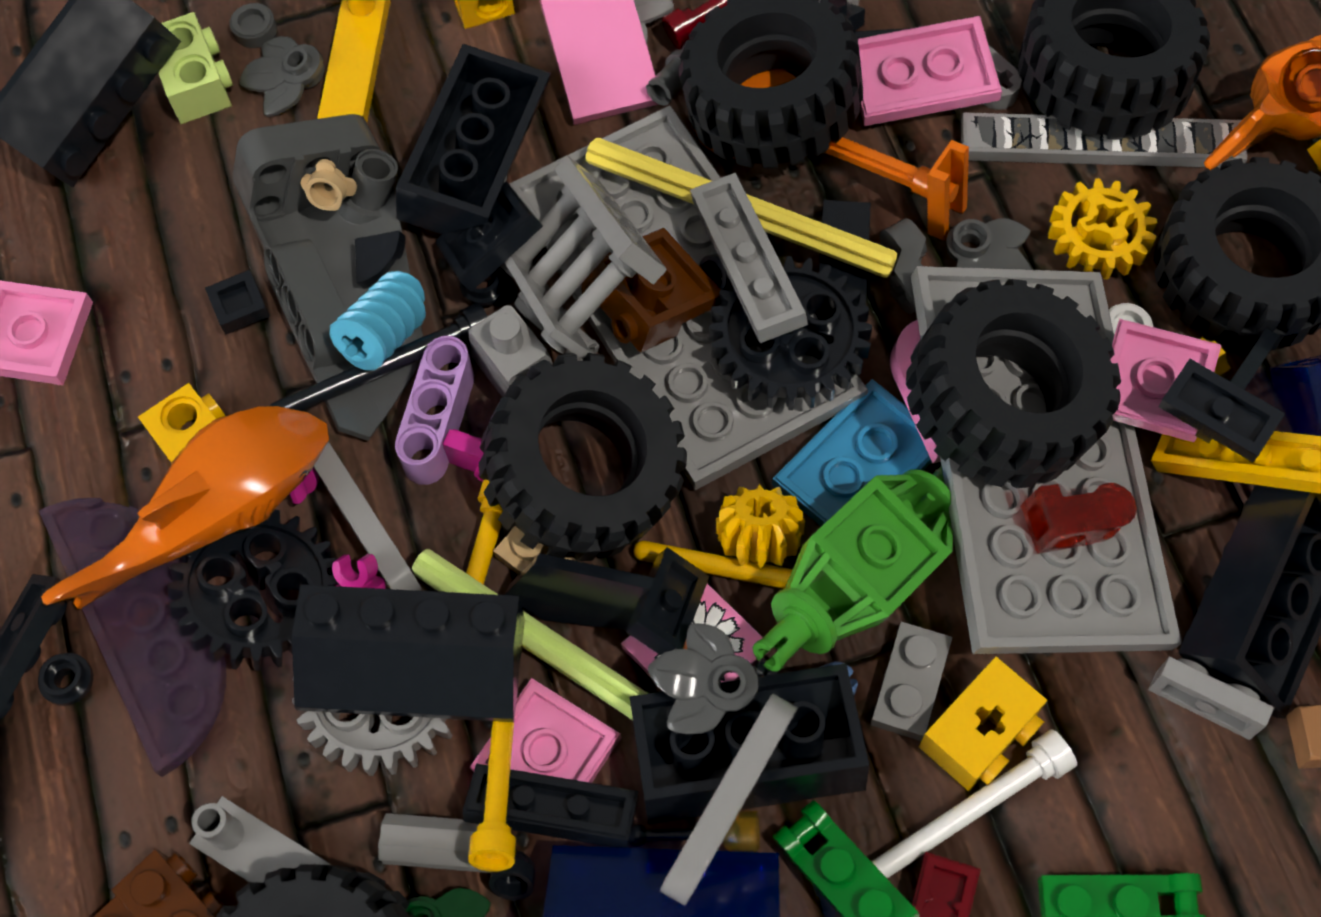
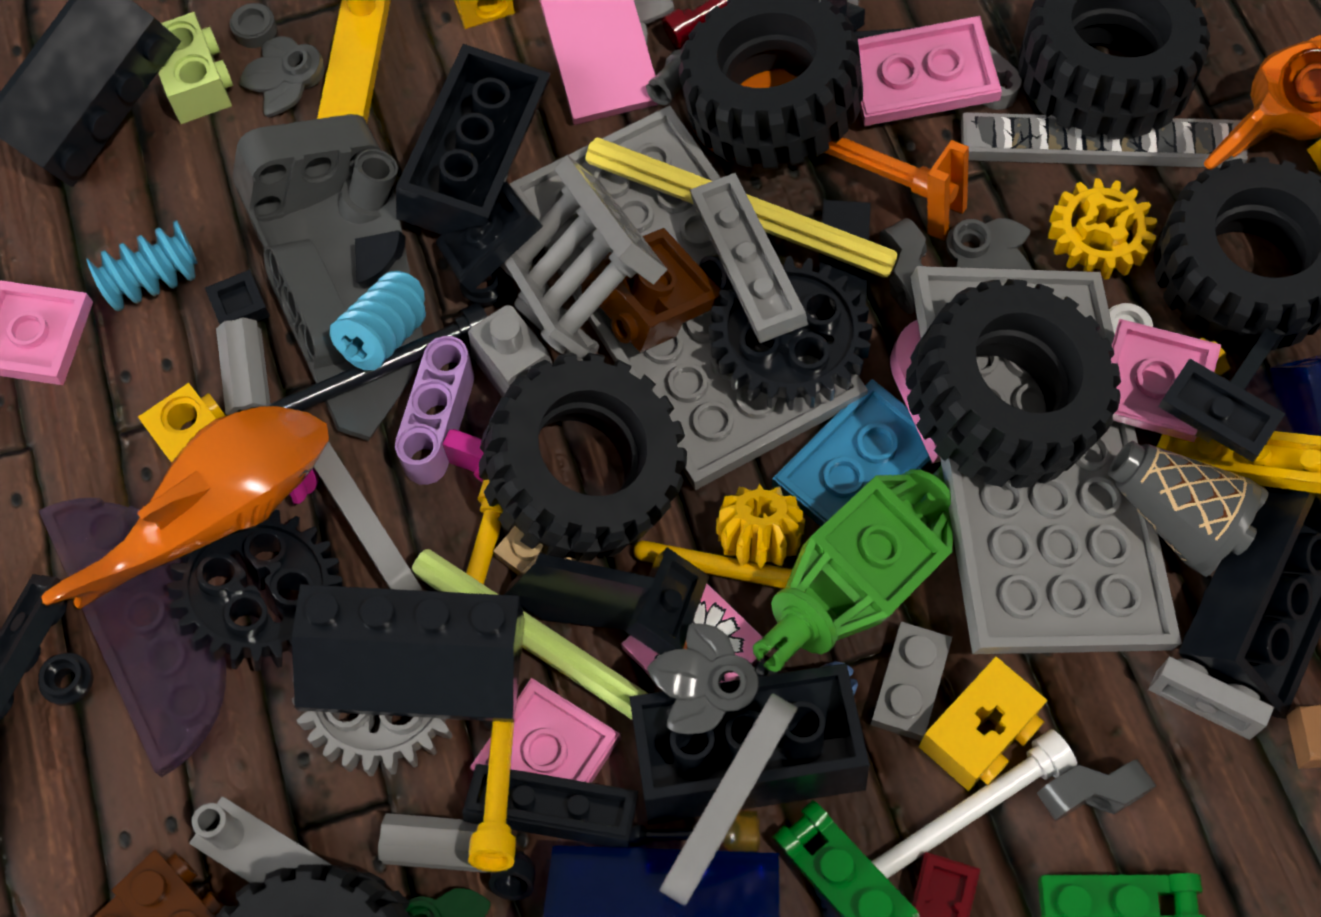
tan plate [301,159,357,211] -> none
dark pink plate [332,554,386,589] -> none
clear red leg [1020,483,1137,554] -> none
none -> medium azure piece [86,220,198,311]
none -> light grey axle [216,317,270,415]
none -> dark grey piece [1037,759,1157,821]
none -> dark grey cone [1108,441,1269,576]

